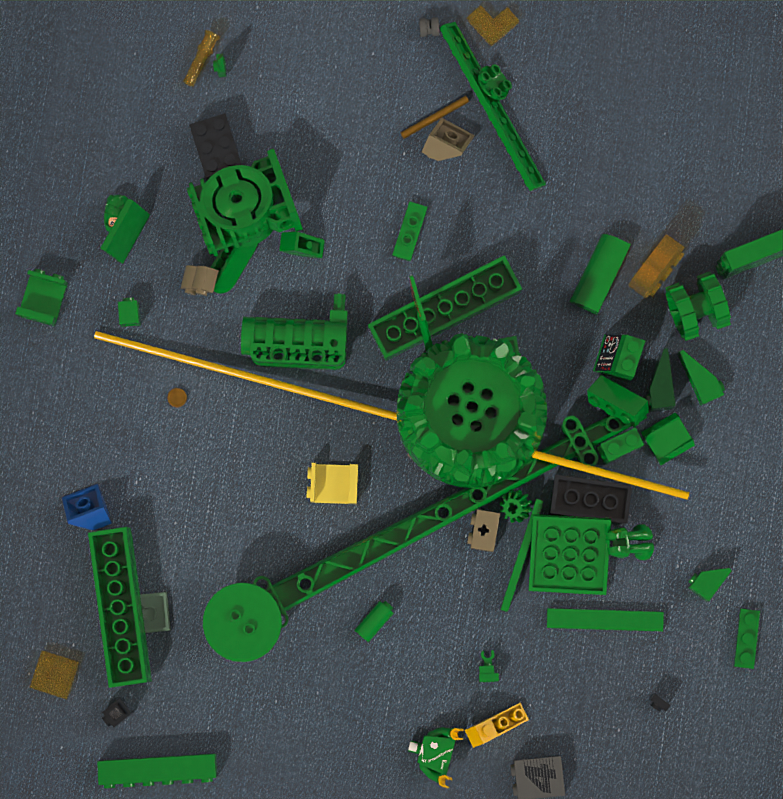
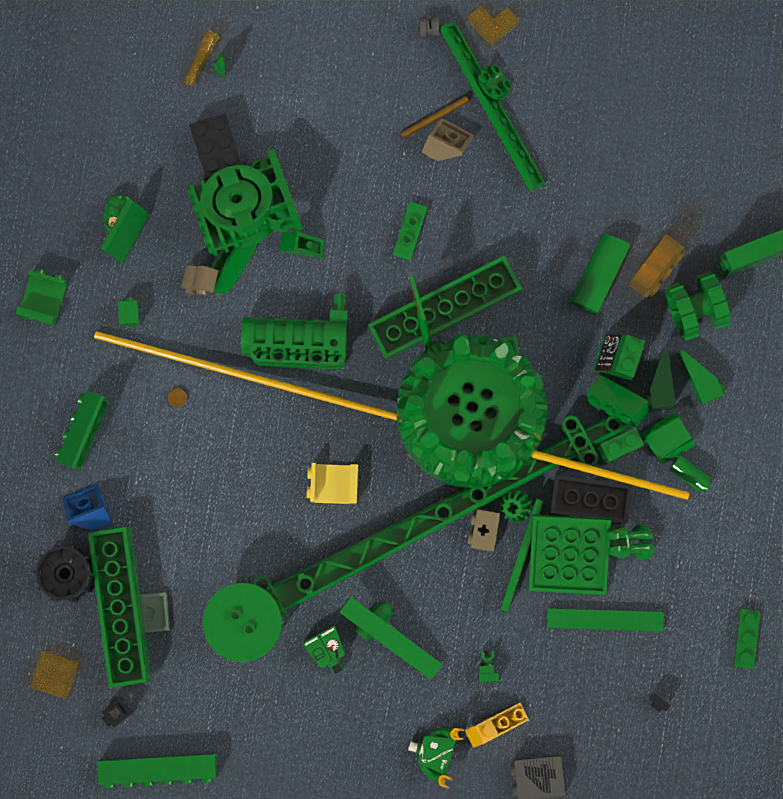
green slope [688,568,732,602] -> none
none -> black piece [33,545,94,603]
none -> green slope [55,391,109,471]
none -> green torso [302,625,345,675]
none -> green tile [338,596,442,680]
none -> green brick [669,455,712,493]

